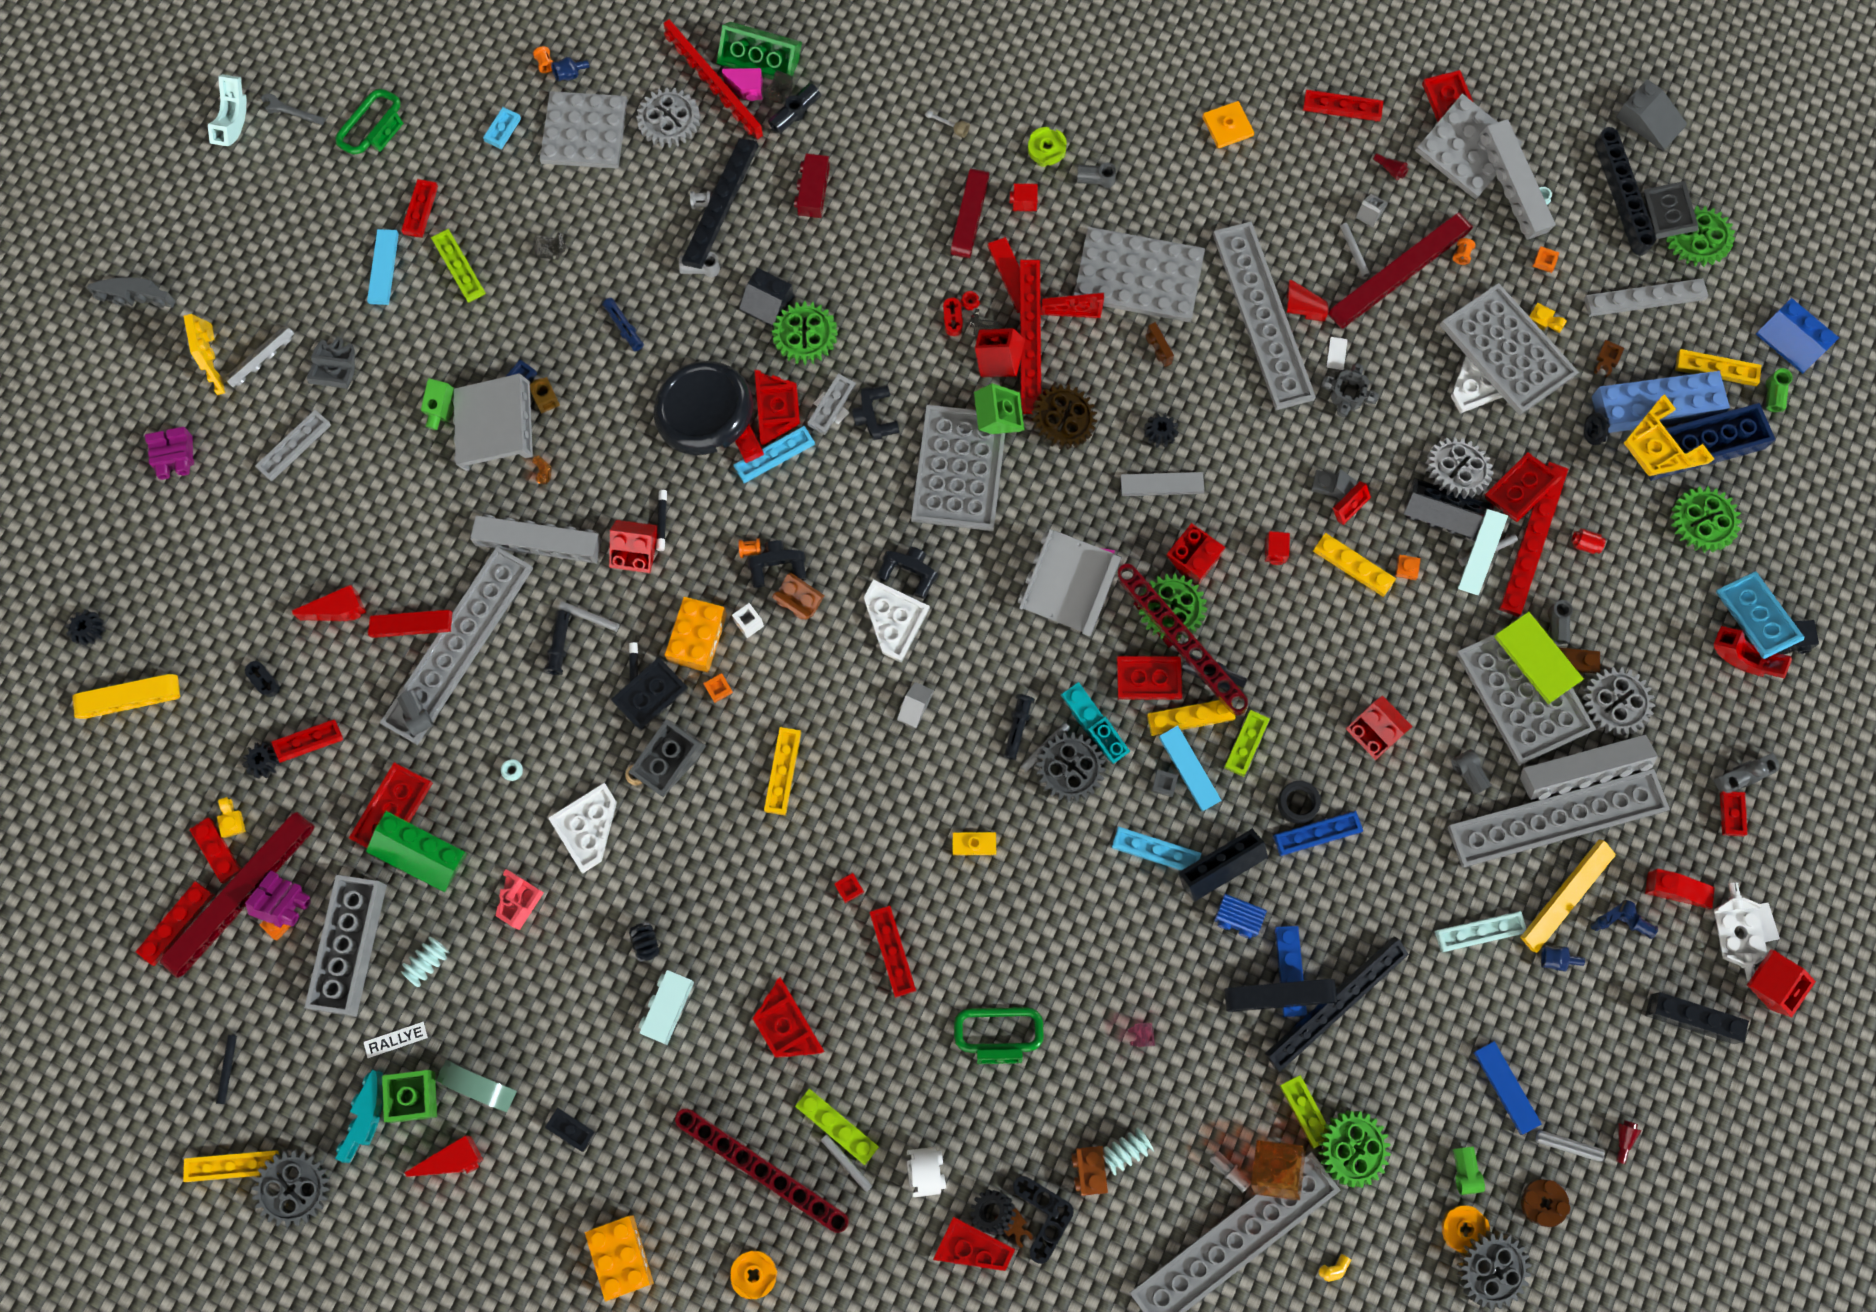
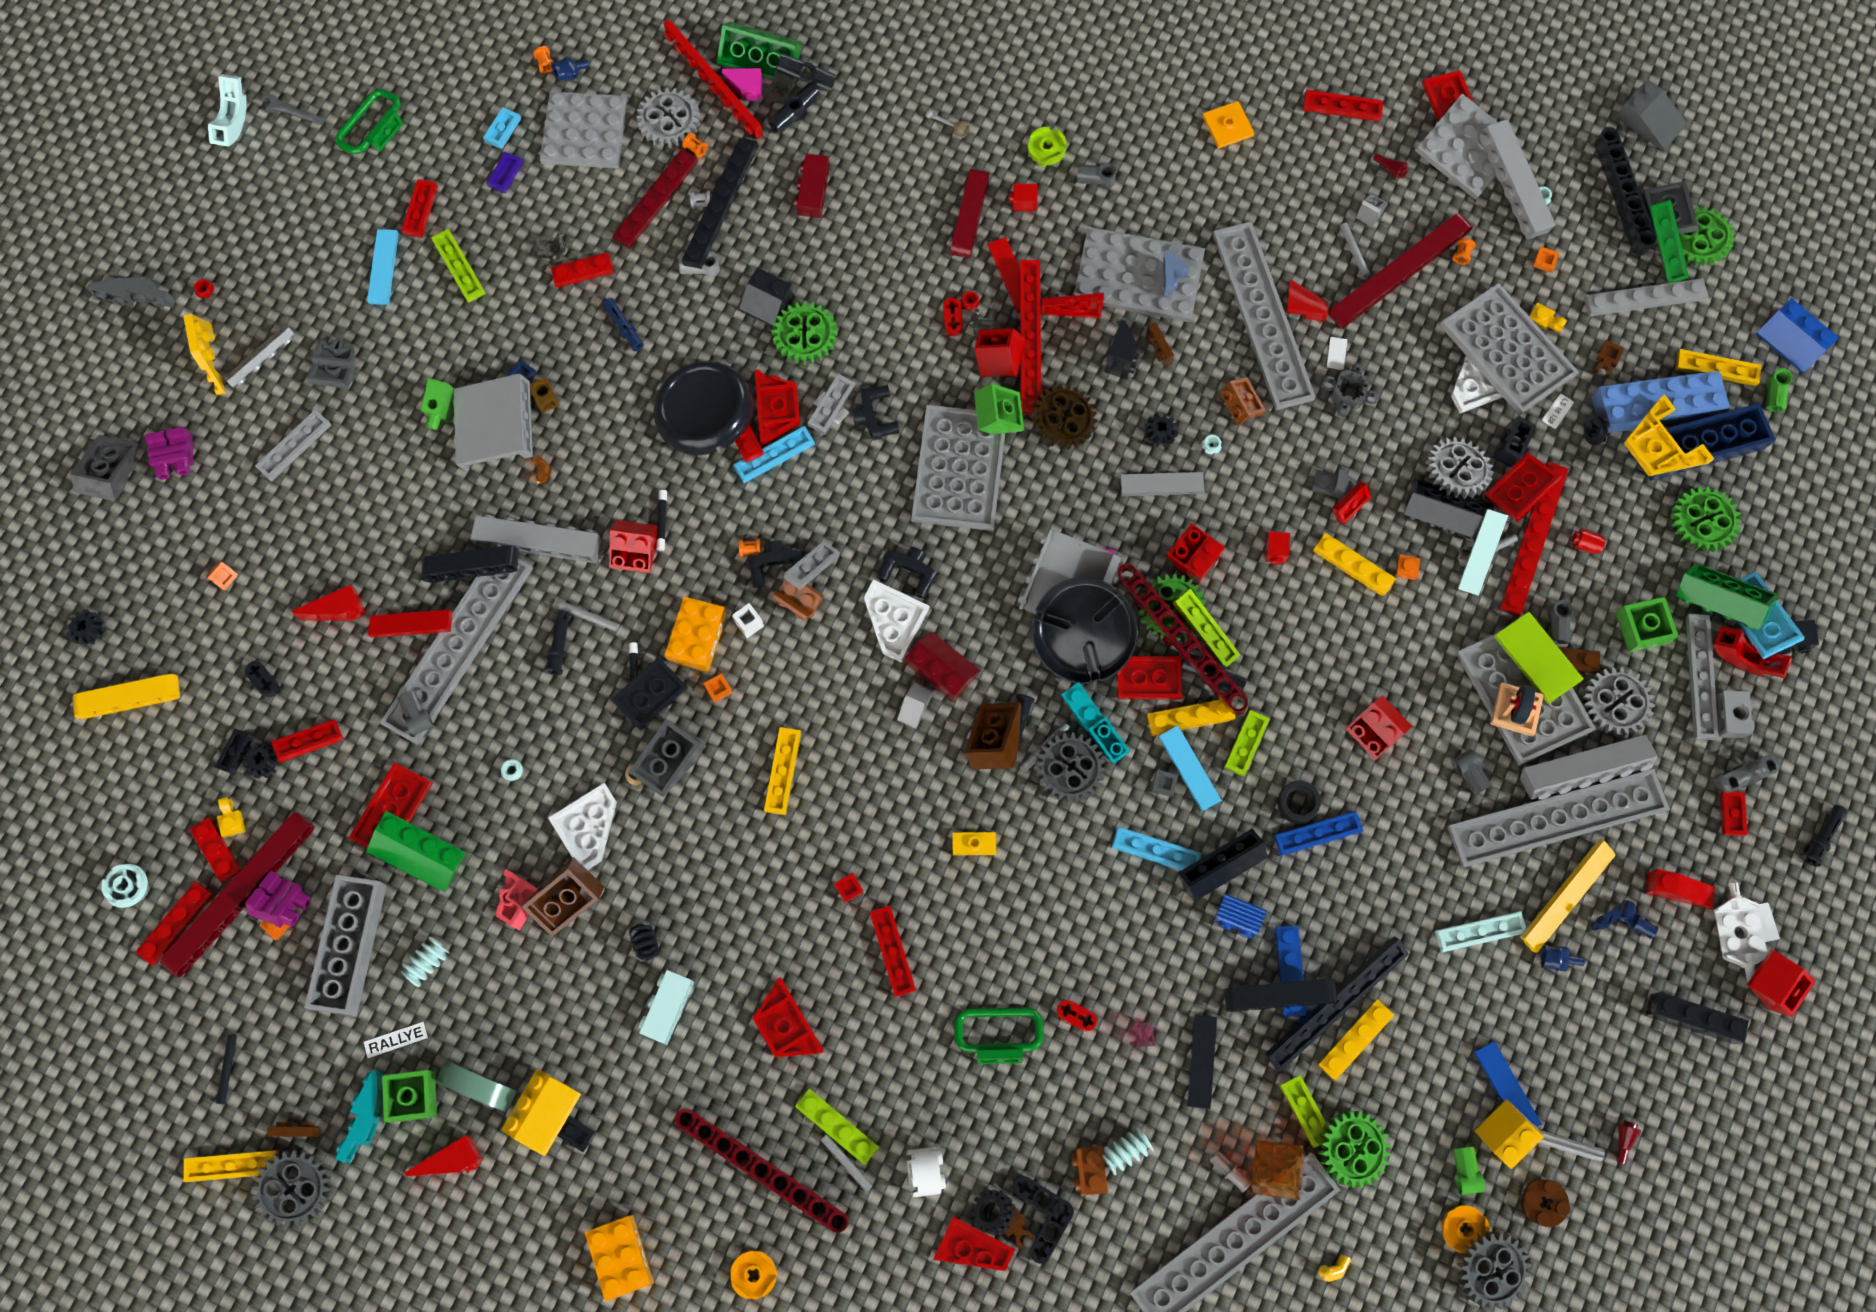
none -> flat silver slope [70,435,139,501]
none -> light aqua cone [101,864,149,908]
none -> red plate [194,279,215,298]
none -> orange plate [206,561,238,591]
none -> black plate [214,729,255,775]
none -> reddish brown plate [267,1122,321,1137]
none -> black beam [421,545,519,583]
none -> dark purple tile [487,152,524,194]
none -> yellow slope [501,1069,581,1156]
none -> reddish brown slope [521,857,604,937]
none -> red plate [550,252,614,288]
none -> dark red plate [613,148,698,249]
none -> orange bush [682,133,708,158]
none -> black piece [776,53,836,91]
none -> light grey plate [784,541,840,590]
none -> dark red slope [905,632,981,702]
none -> reddish brown slope [964,702,1021,770]
none -> black piece [1031,577,1138,684]
none -> red beam [1057,1000,1097,1032]
none -> black slope [1105,320,1139,380]
none -> sand blue slope [1163,250,1189,296]
none -> lime plate [1172,588,1240,667]
none -> black tile [1187,1015,1217,1109]
none -> light aqua plate [1201,435,1222,455]
none -> dark orange bracket [1220,377,1266,425]
none -> yellow plate [1317,999,1394,1081]
none -> yellow slope [1474,1099,1544,1170]
none -> light nougat plate [1490,683,1544,737]
none -> black brick [1493,416,1537,467]
none -> white sticker [1542,394,1574,429]
none -> bright green brick [1616,597,1679,653]
none -> green tile [1649,199,1689,284]
none -> green slope [1676,563,1780,629]
none -> light grey plate [1686,614,1719,740]
none -> light grey brick [1716,691,1755,738]
none -> black pin [1801,805,1848,867]

